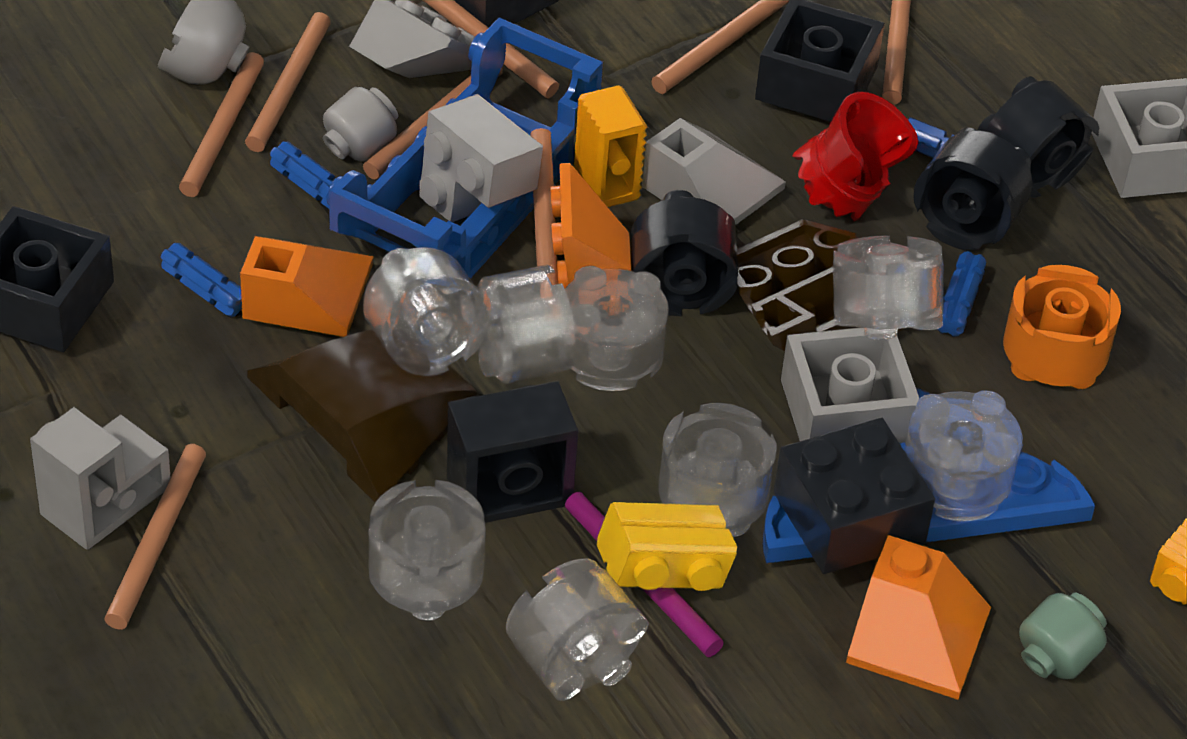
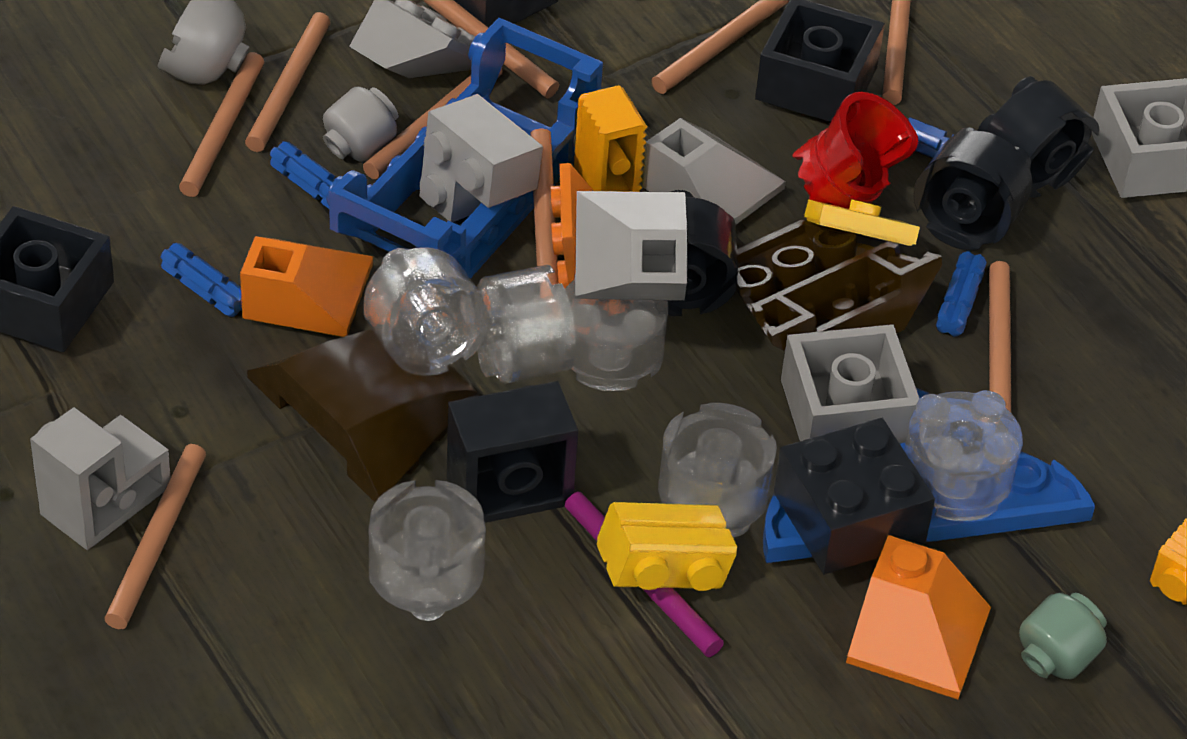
clear brick [506,558,649,701] -> none
clear brick [833,236,944,339] -> none
orange brick [1003,265,1121,389] -> none
none -> light grey slope [575,191,687,300]
none -> yellow plate [804,199,920,246]
none -> nougat bar [989,261,1011,428]

